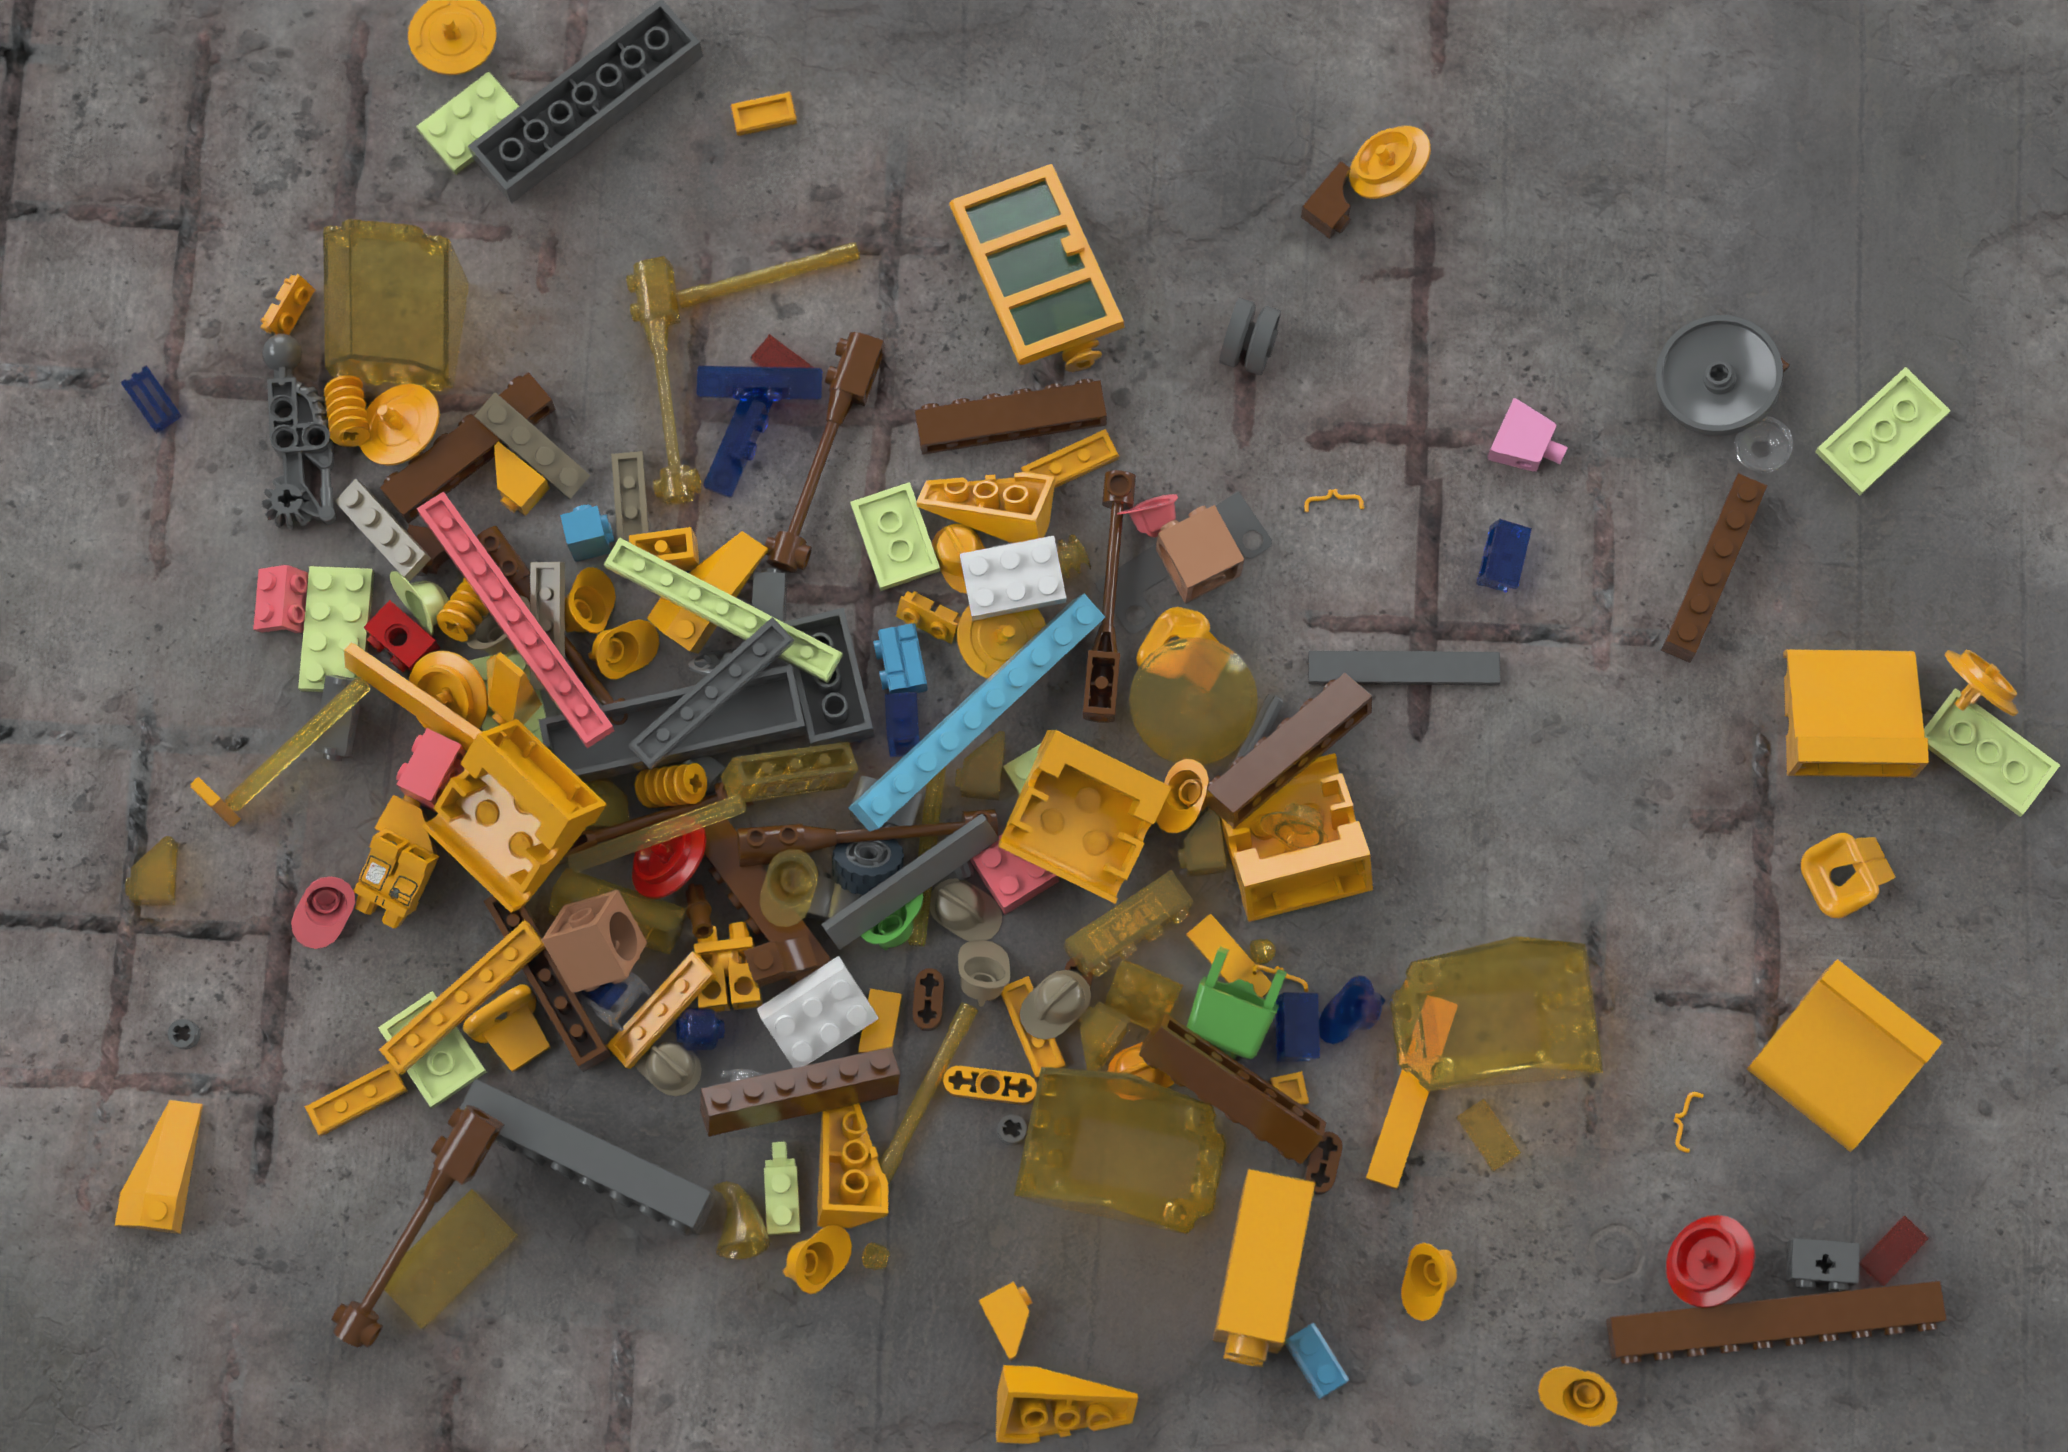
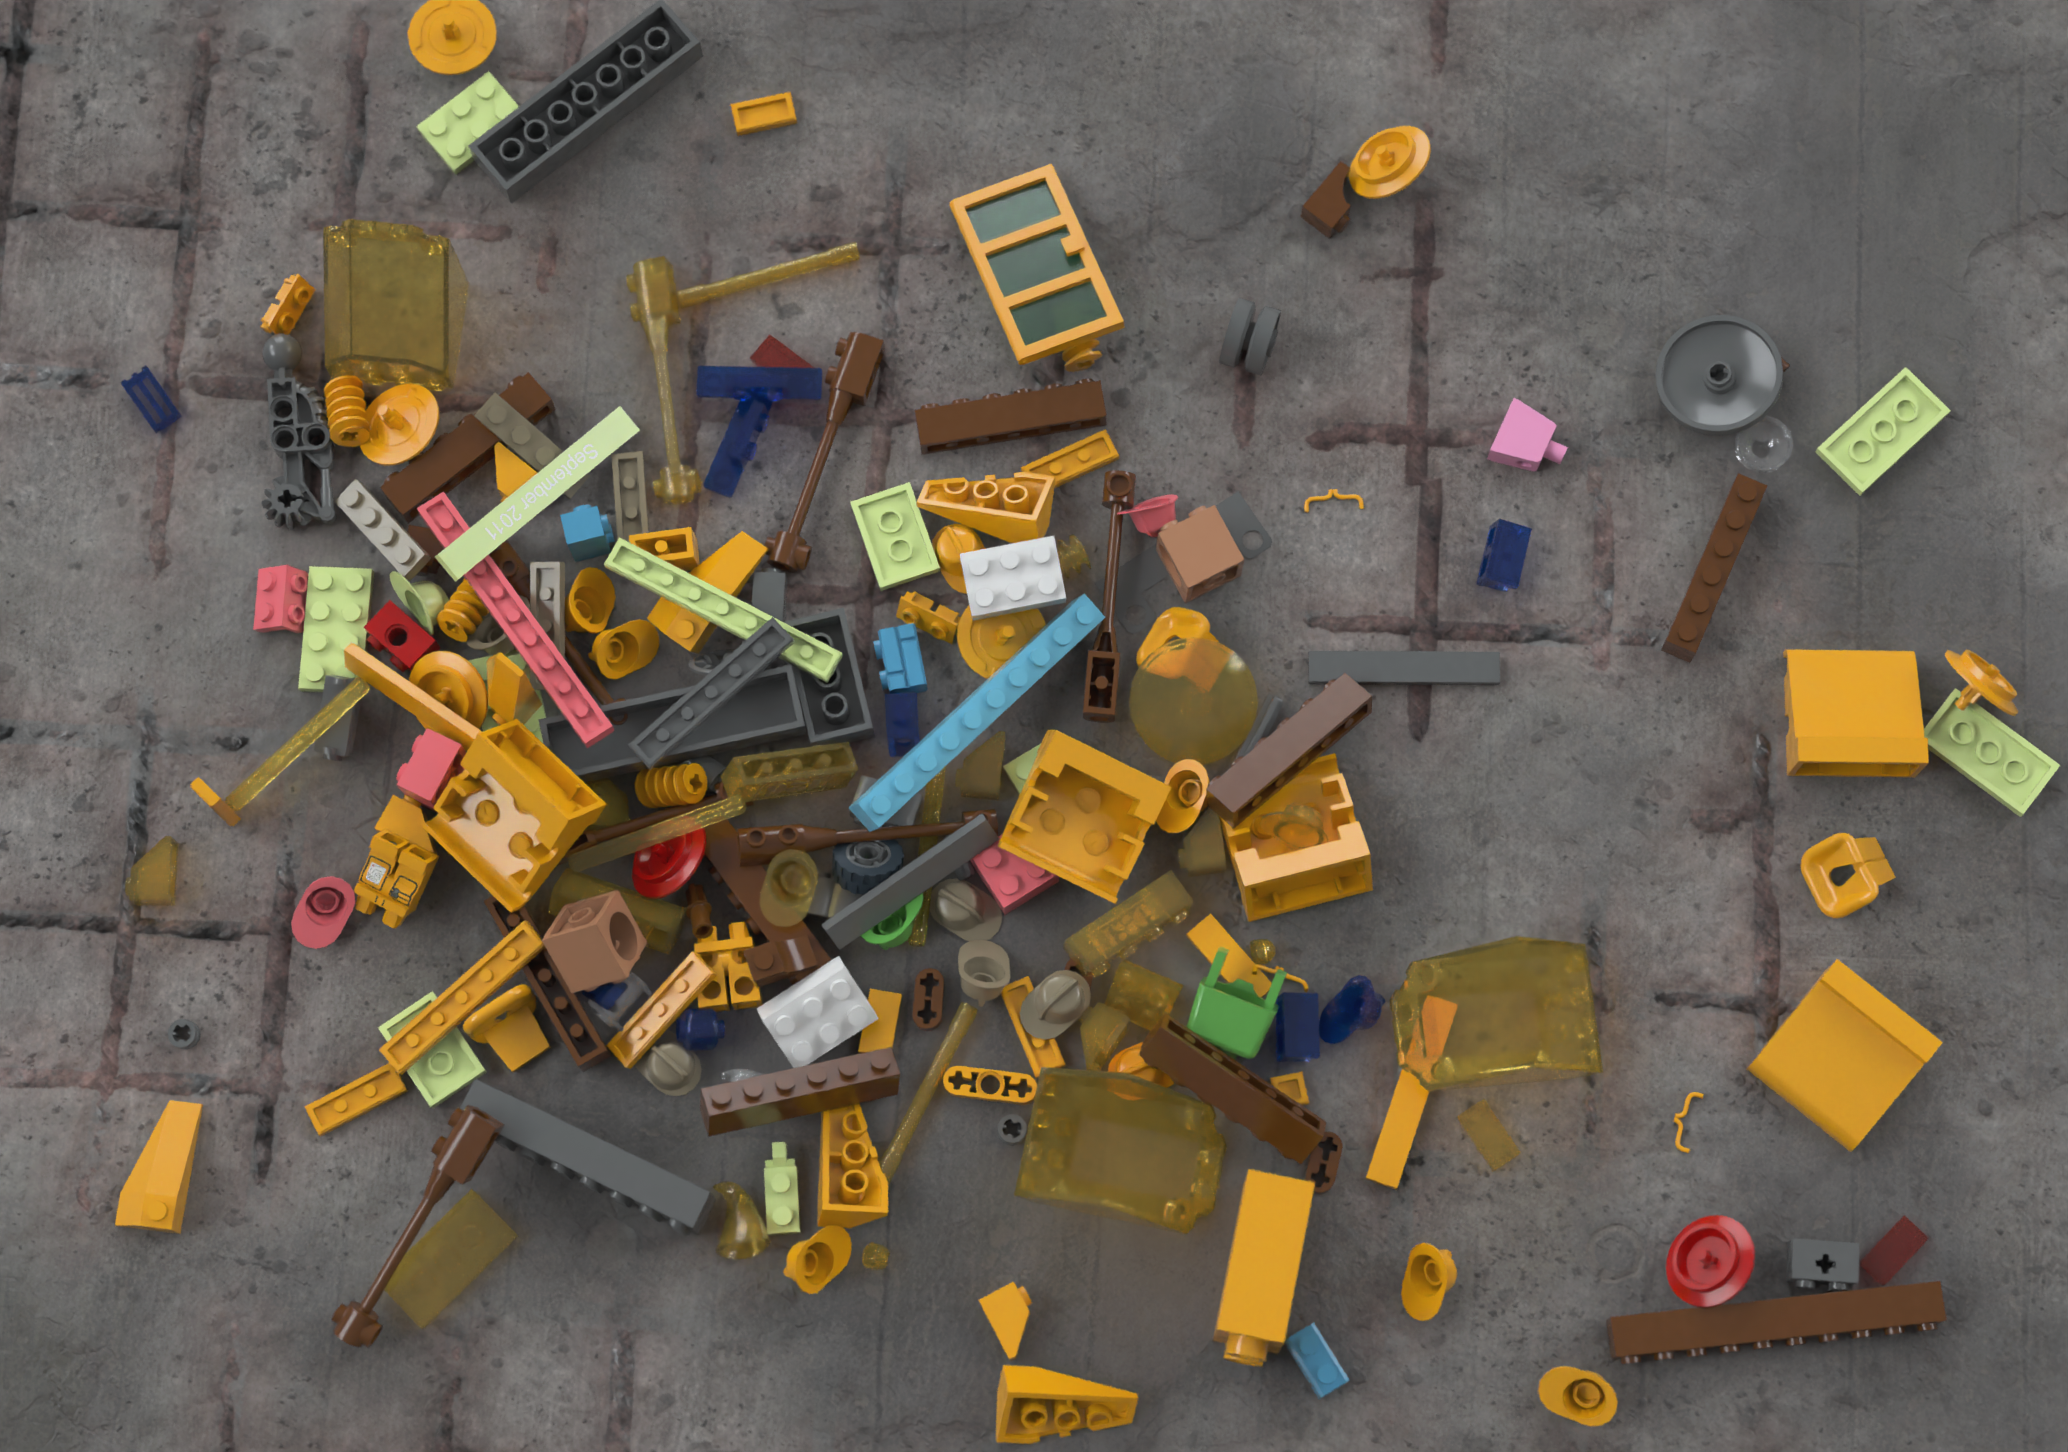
none -> yellowish green tile [435,406,640,582]

